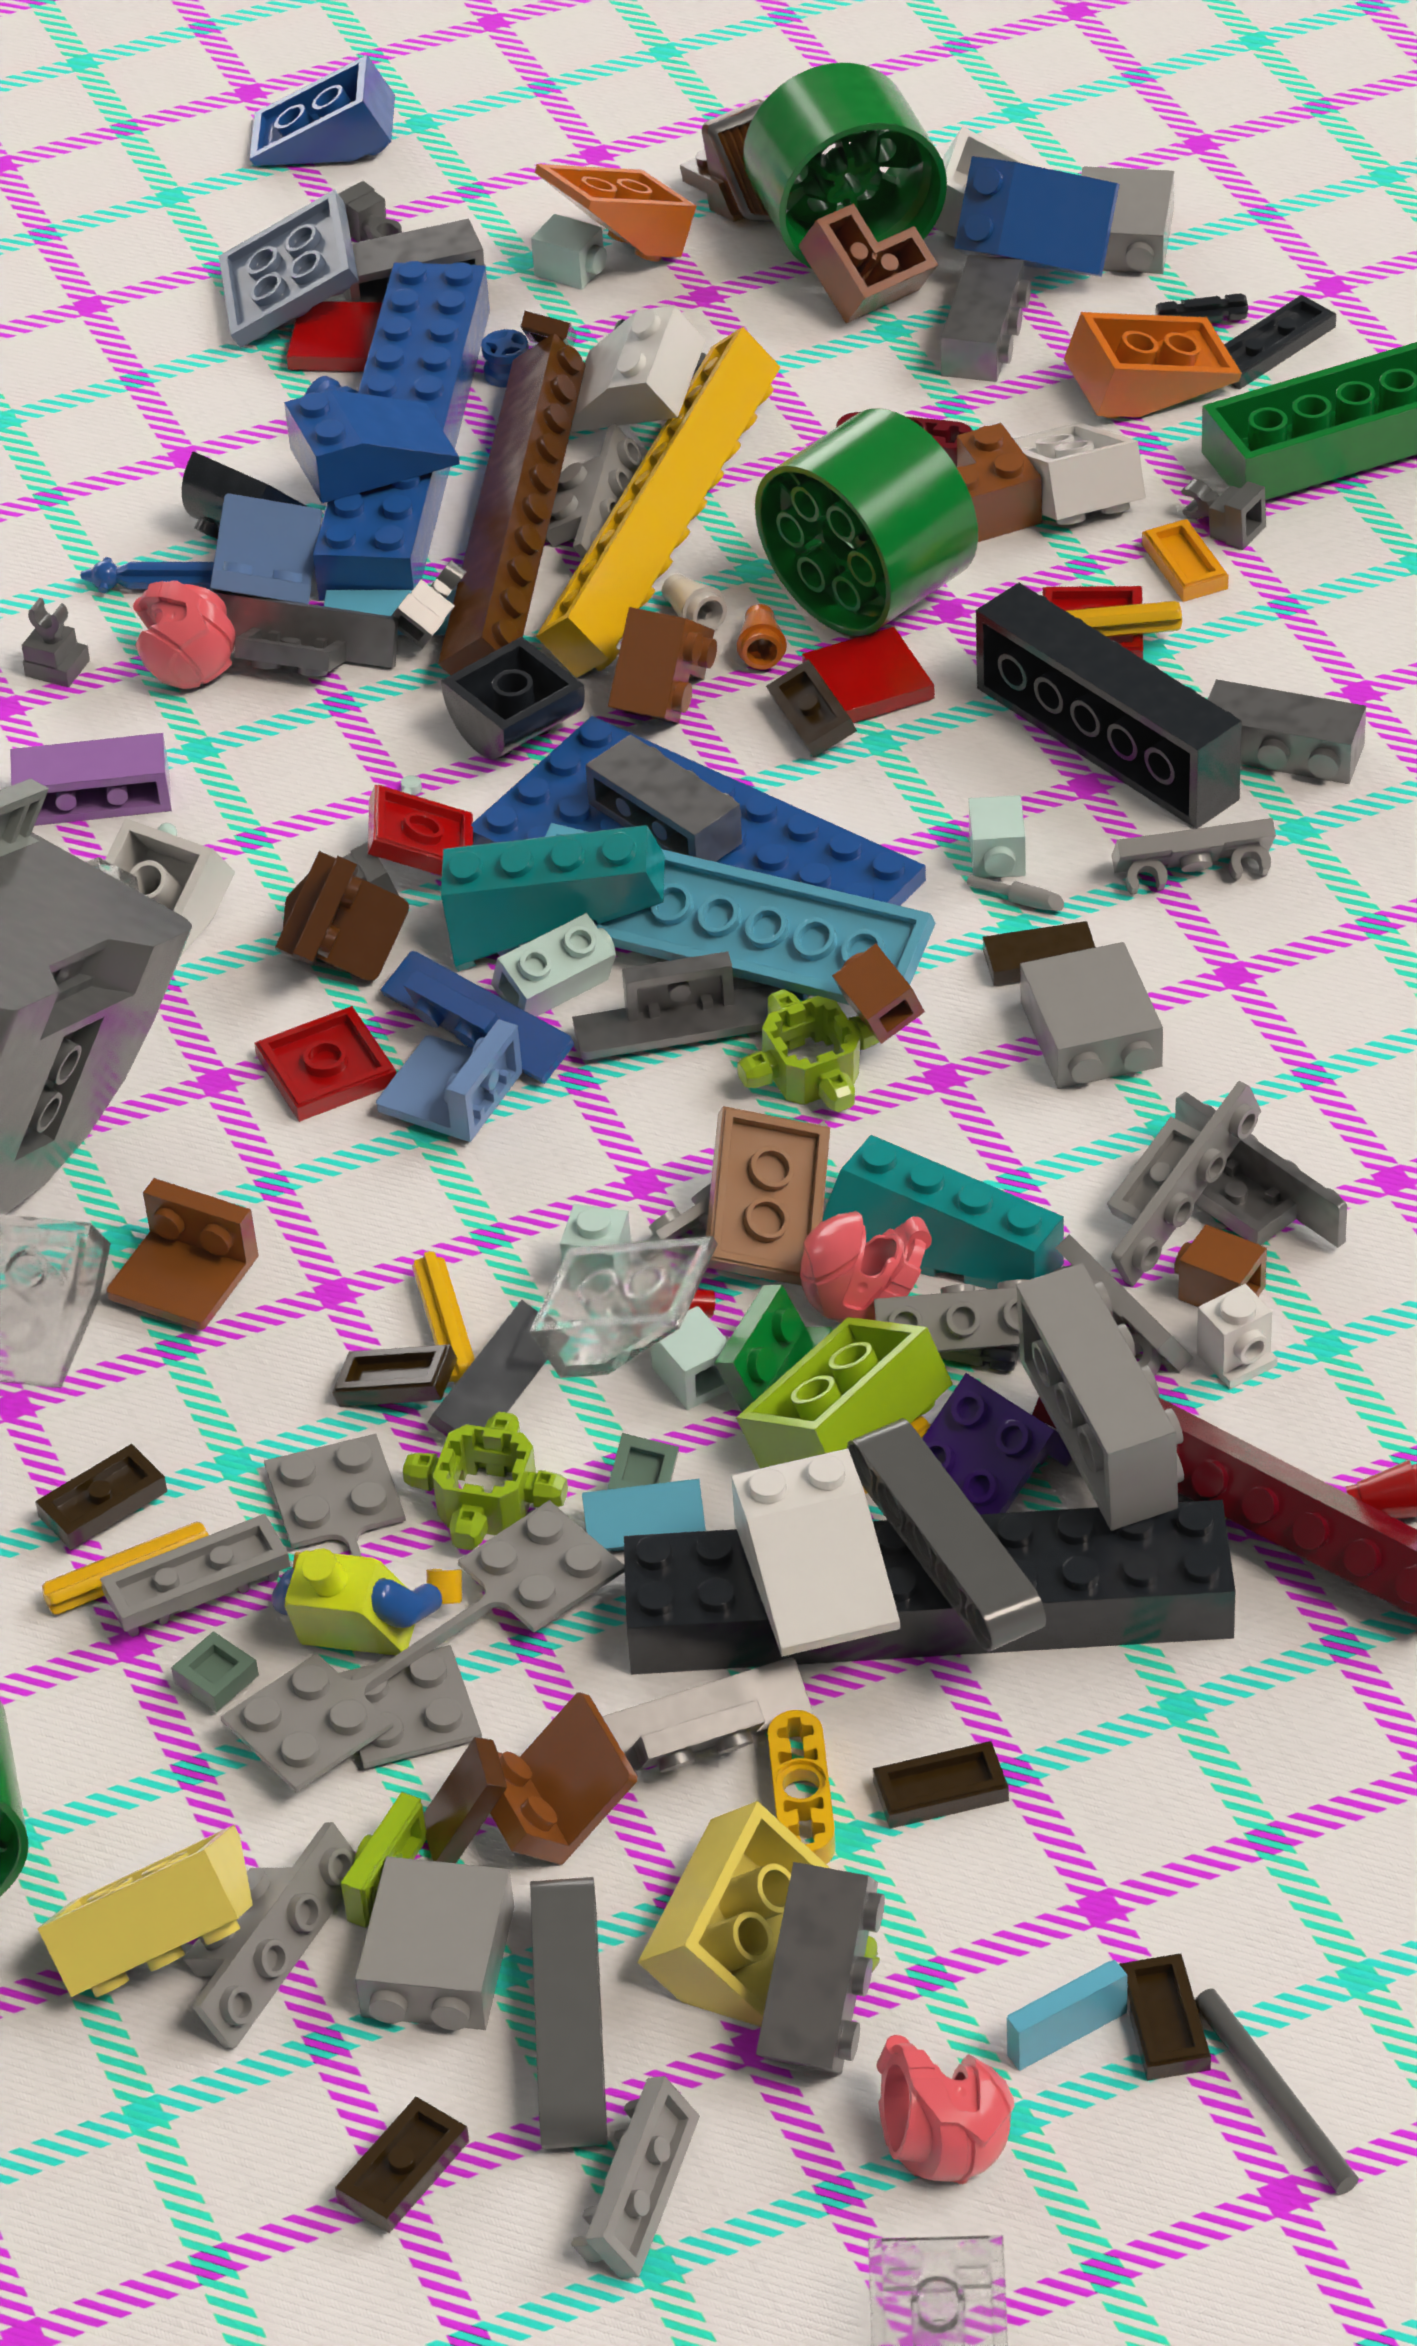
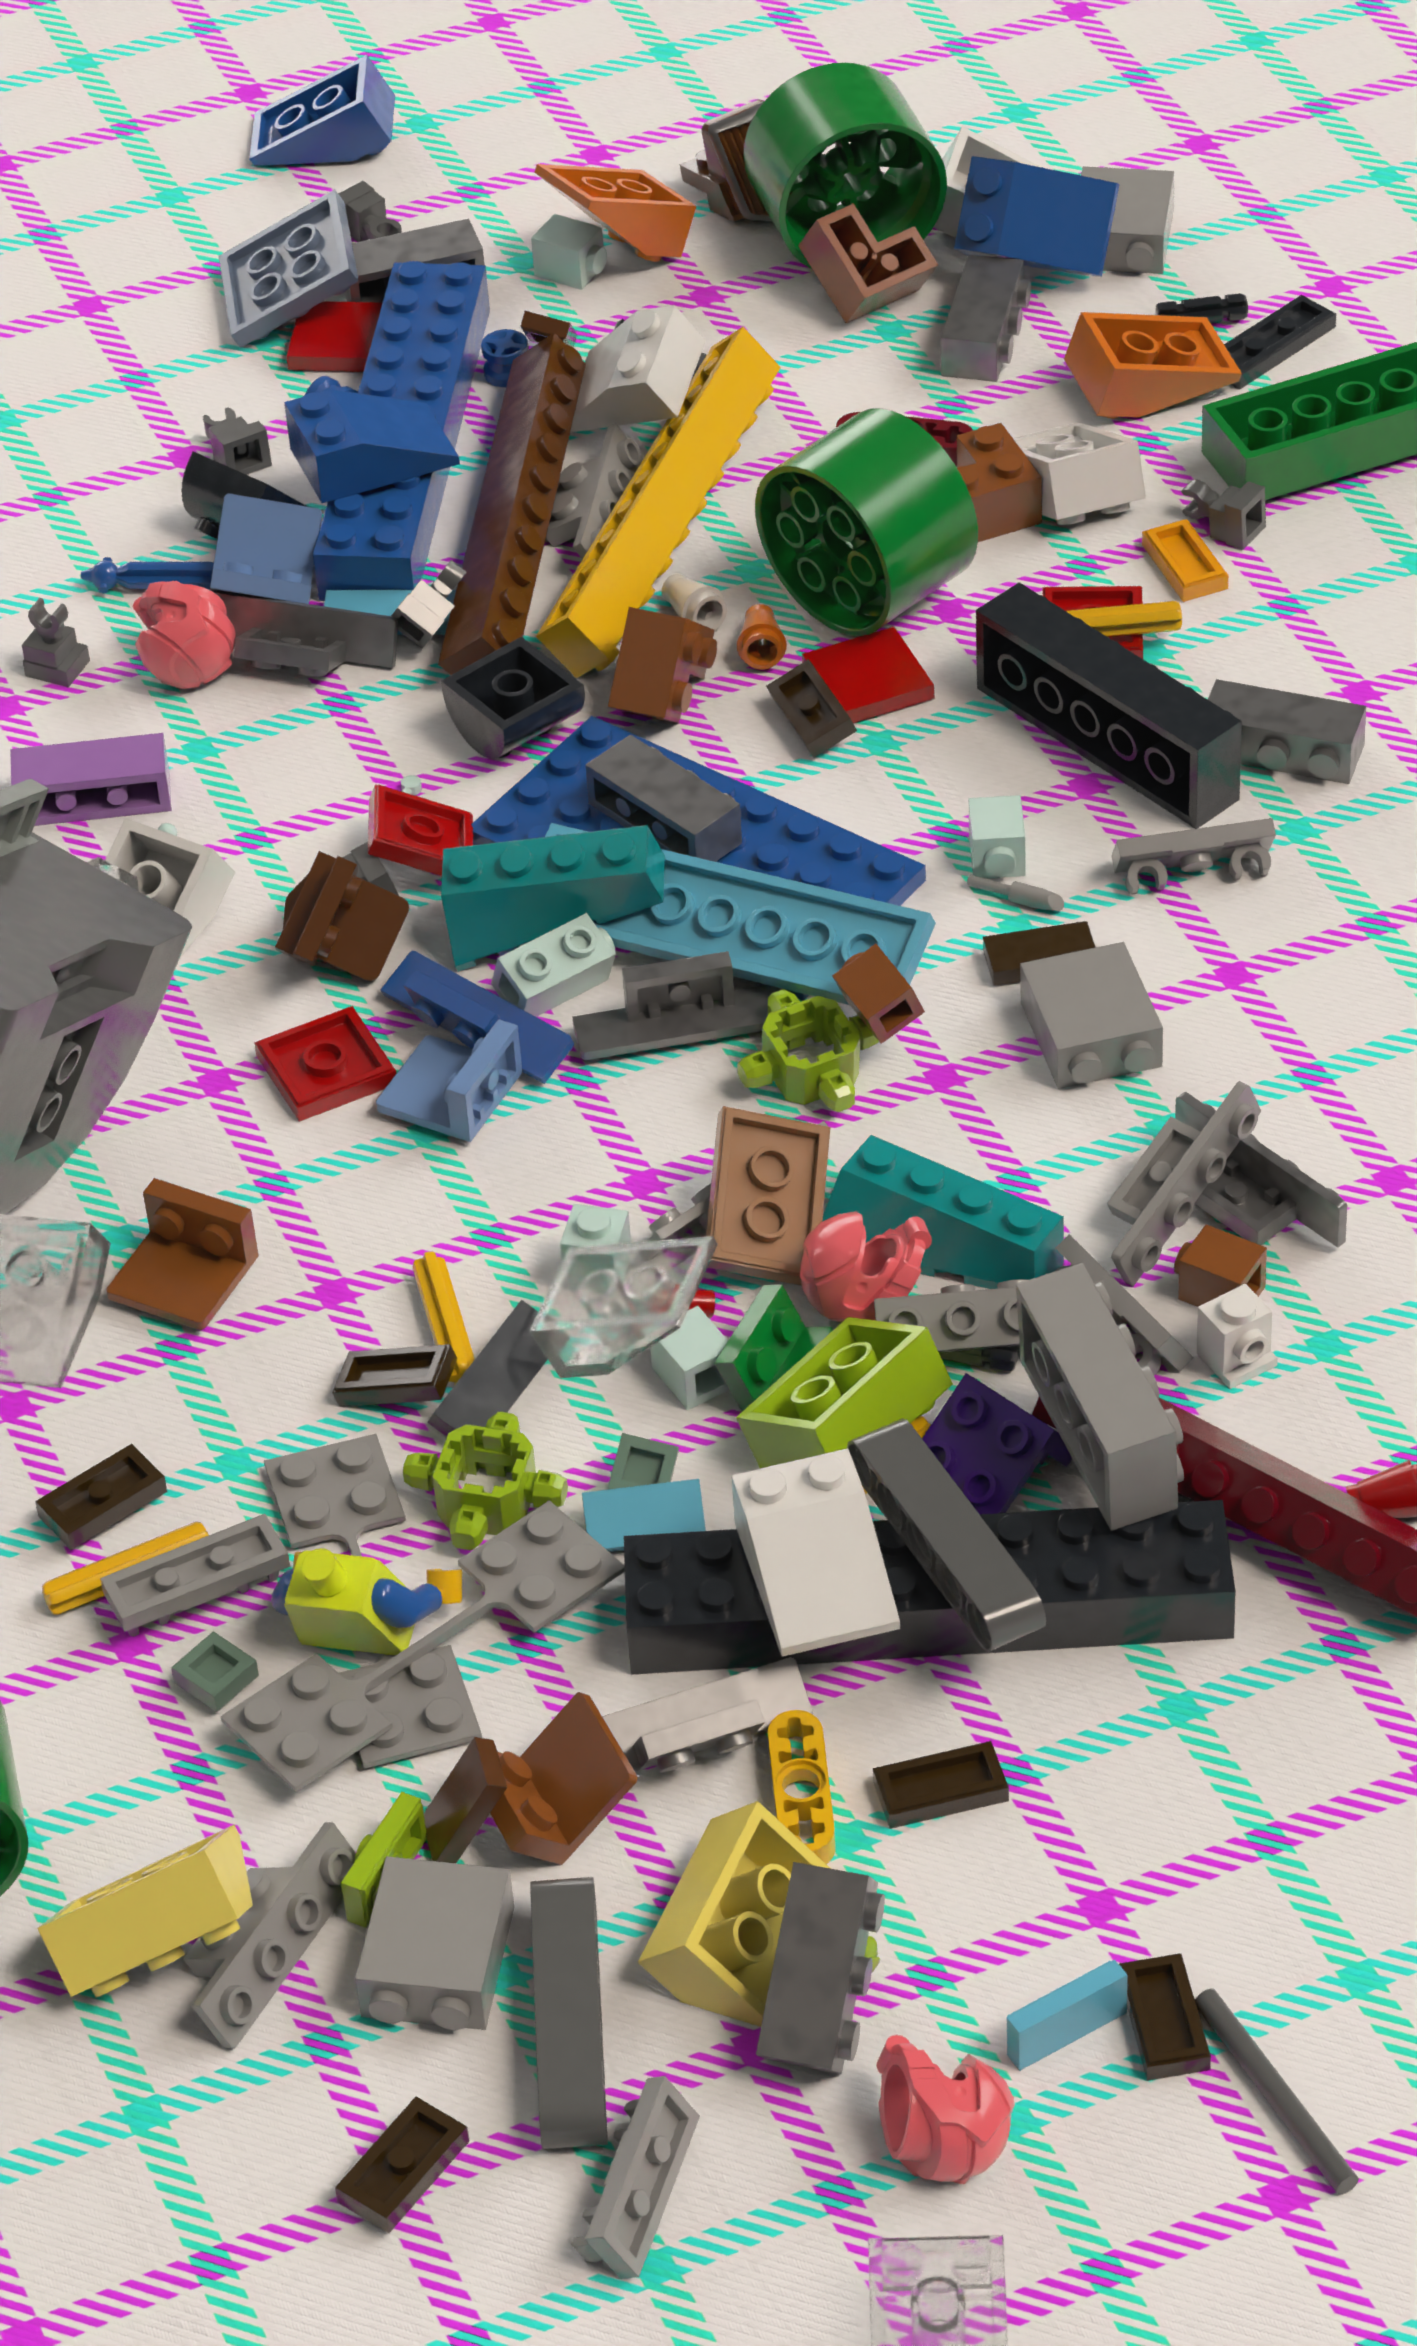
none -> dark grey piece [203,407,272,475]

